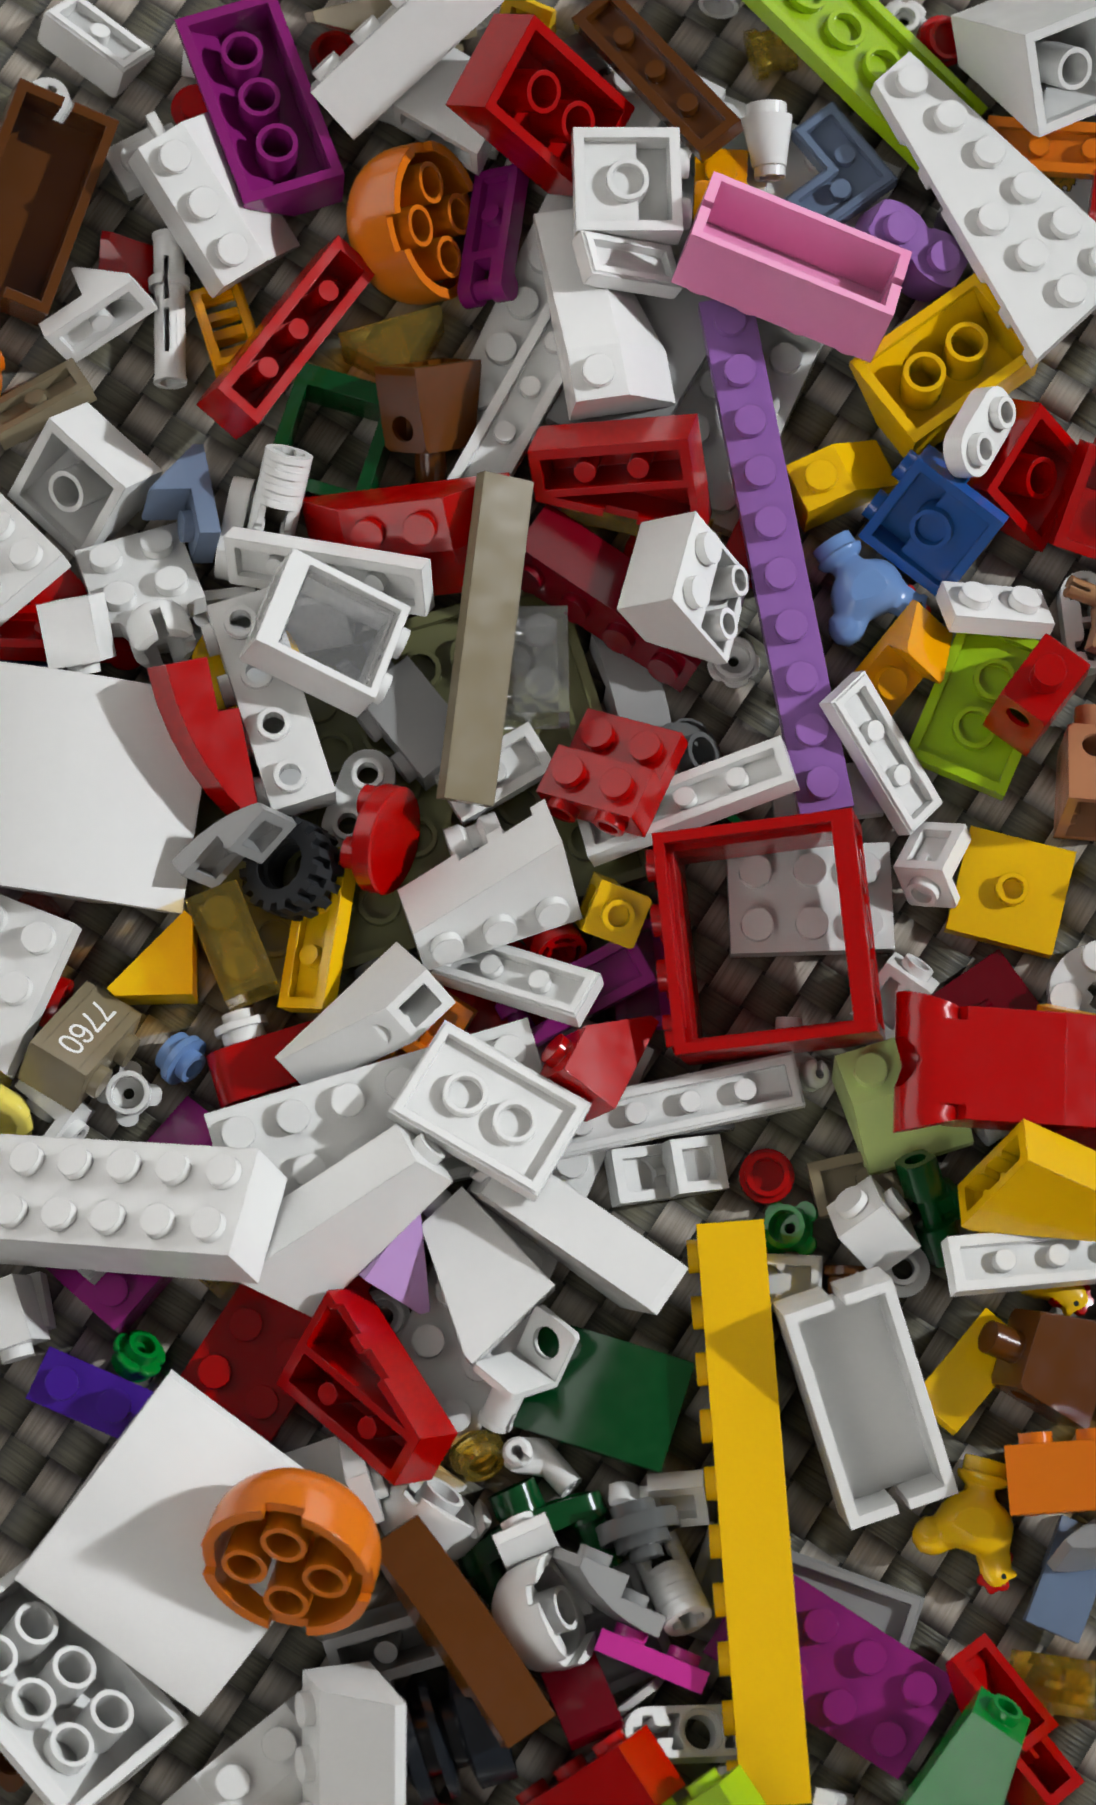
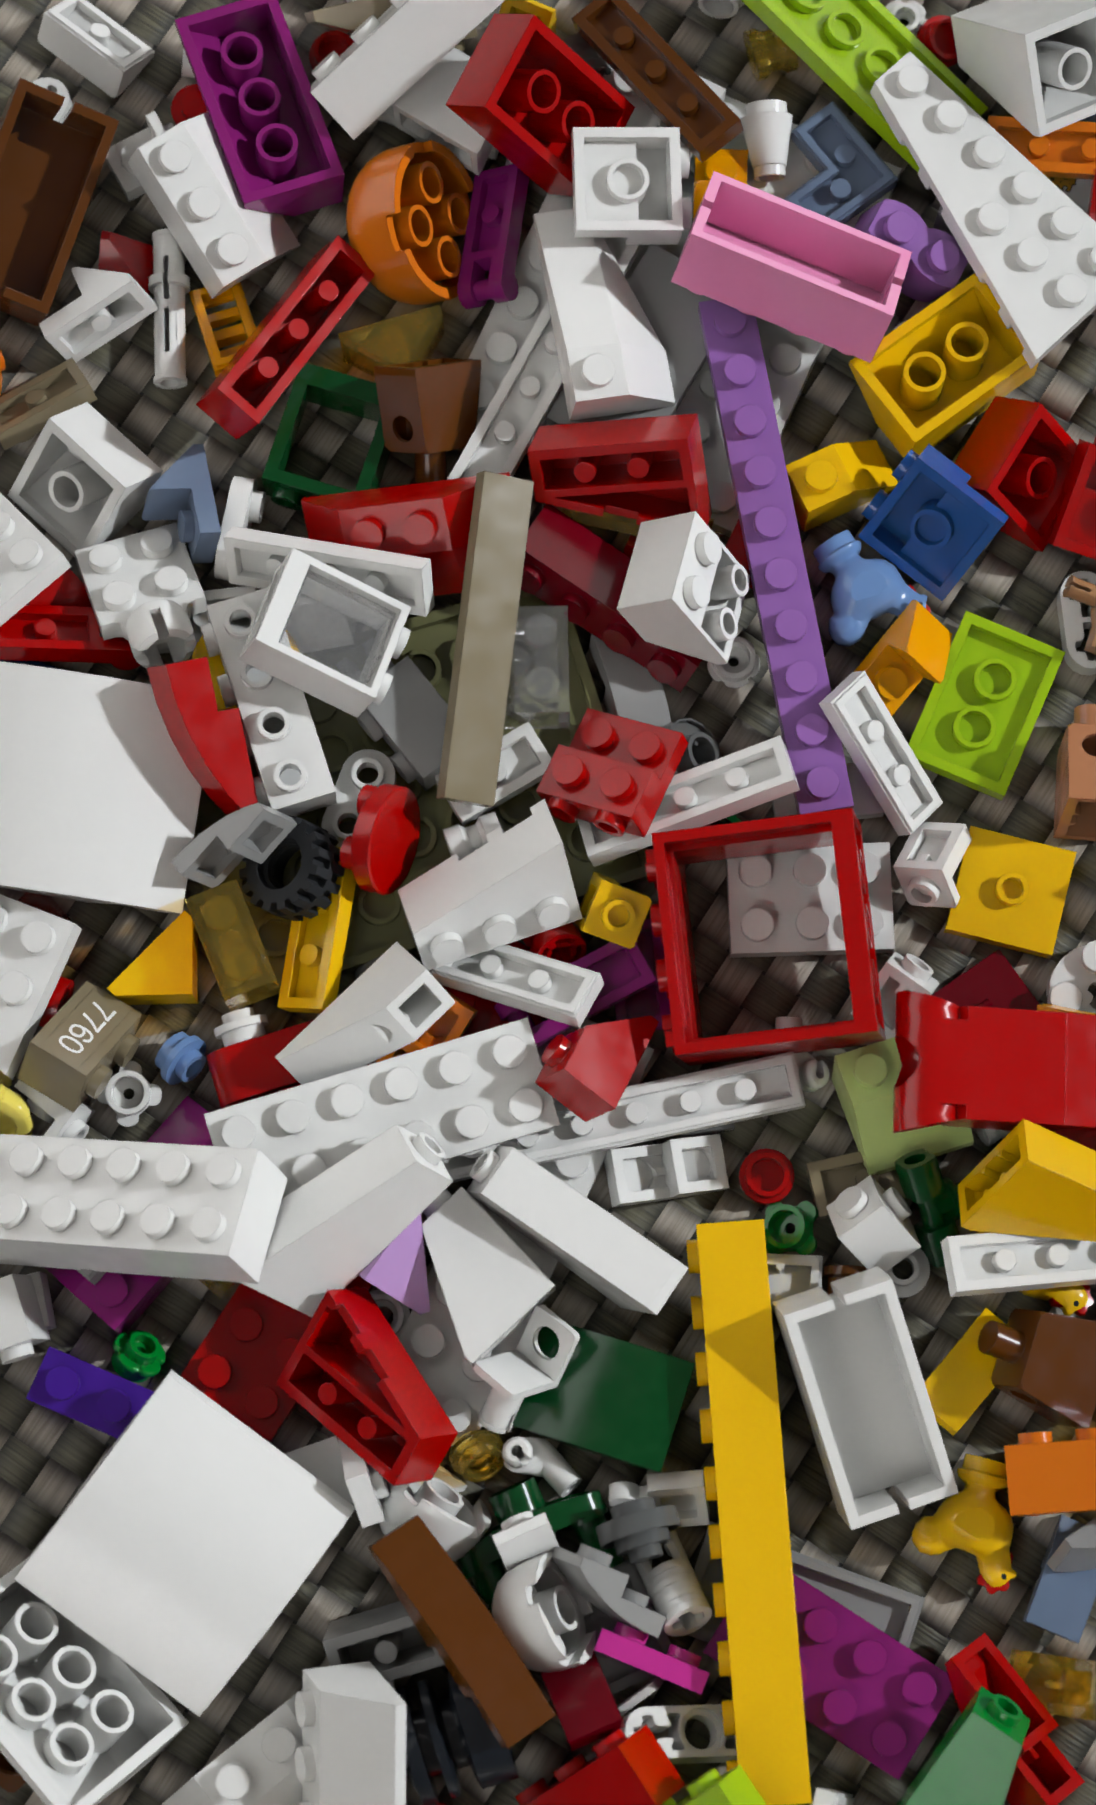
white brick [36,592,117,674] -> none
orange cylinder [201,1467,382,1636] -> none
white hinge [247,444,313,536] -> none
white tile [387,1020,592,1202] -> none
white tile [572,230,683,300] -> none
white plate [935,581,1055,639] -> none
white plate [943,386,1016,478] -> none
red torso [983,634,1091,757] -> none

